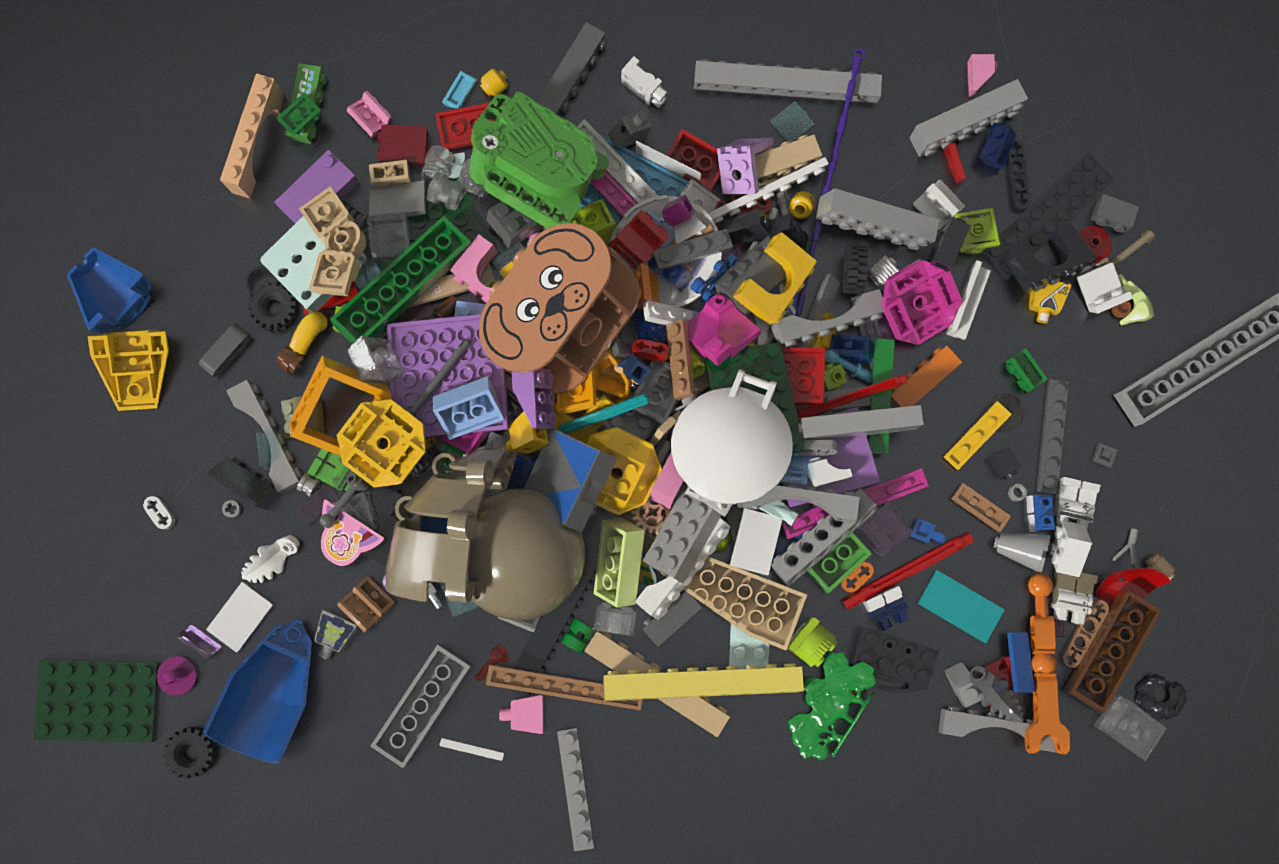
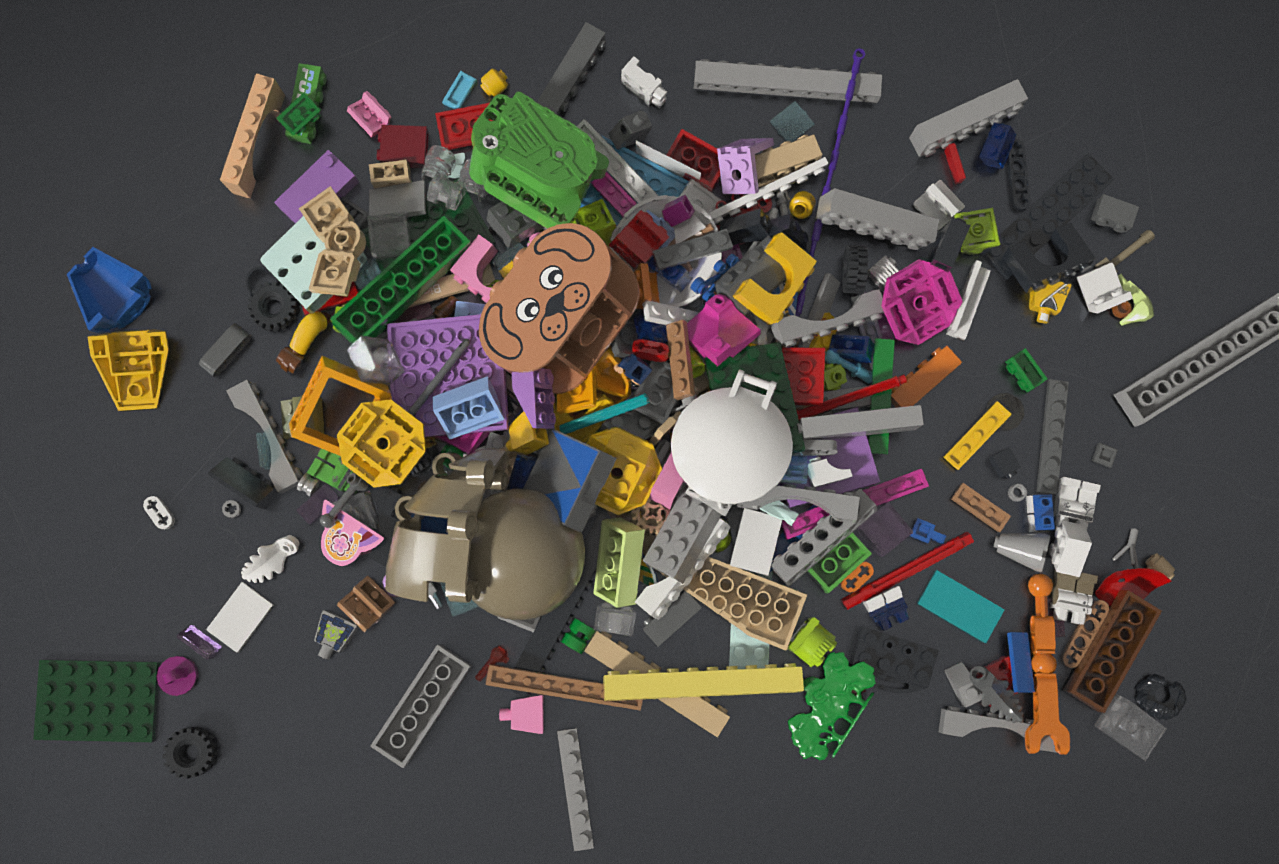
blue windscreen [203,620,312,764] -> none
white sticker [440,738,504,761] -> none
bright pink slope [968,54,997,97] -> none
red dish [1078,226,1112,263] -> none

